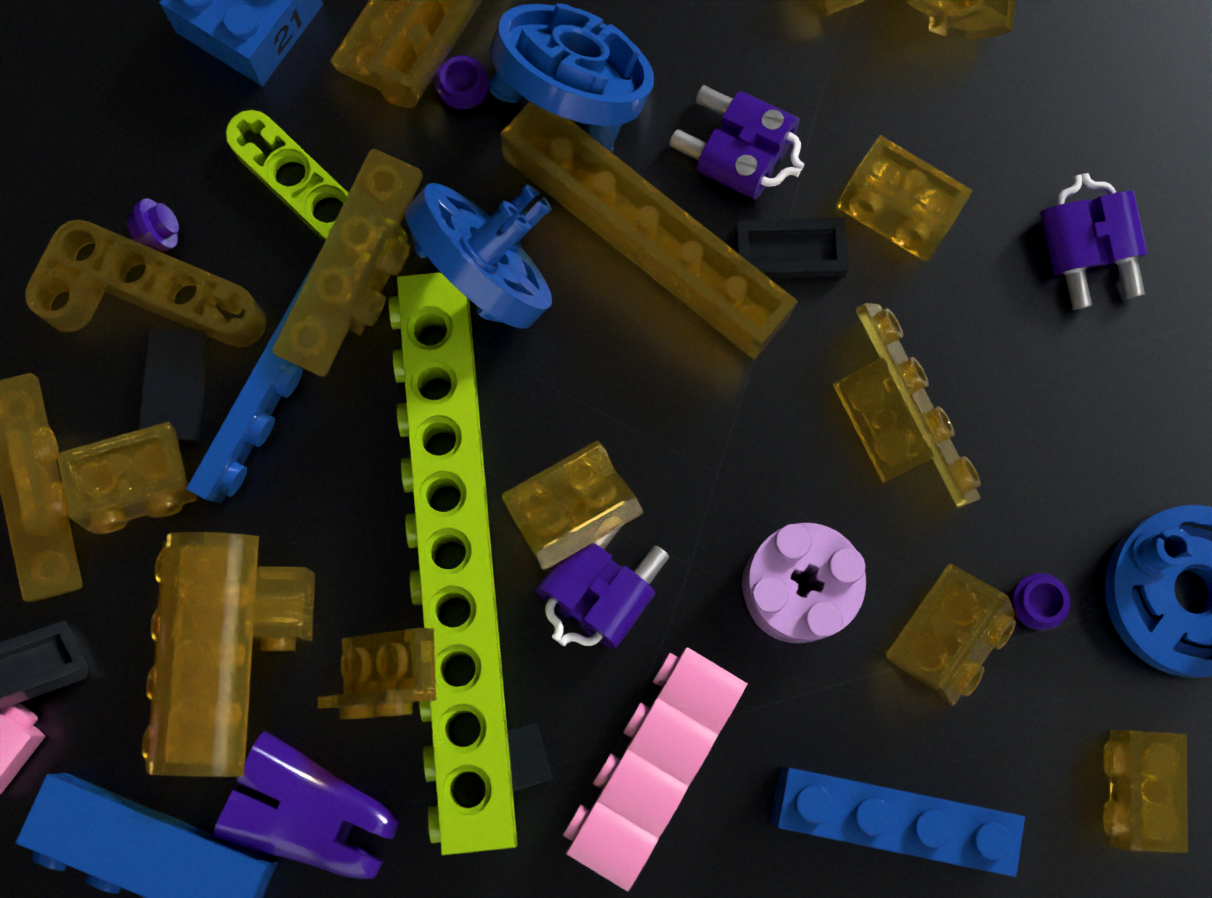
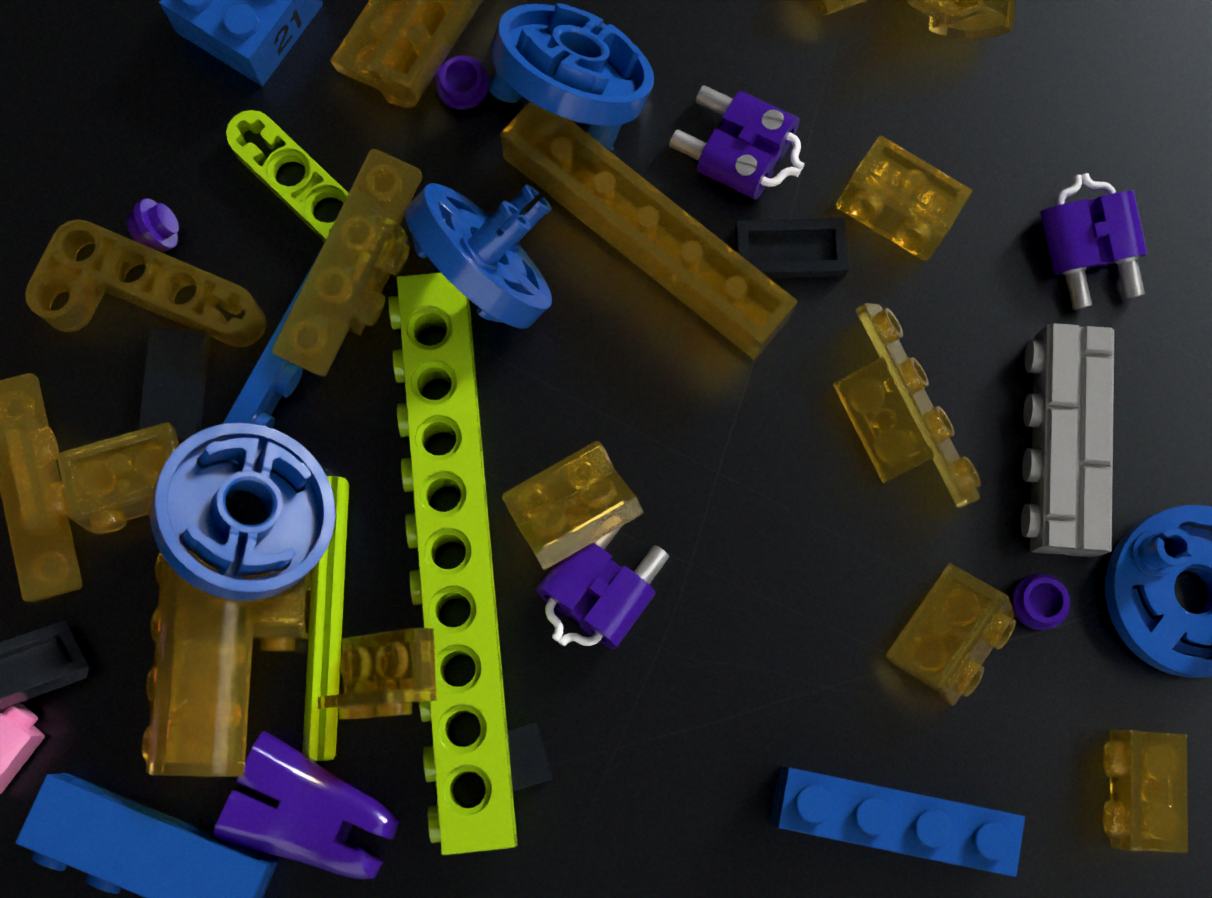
bright pink brick [562,647,748,892] -> none
lavender brick [742,523,866,644] -> none
none -> piece [150,423,335,601]
none -> lime axle [302,476,349,761]
none -> light grey brick [1021,323,1114,557]

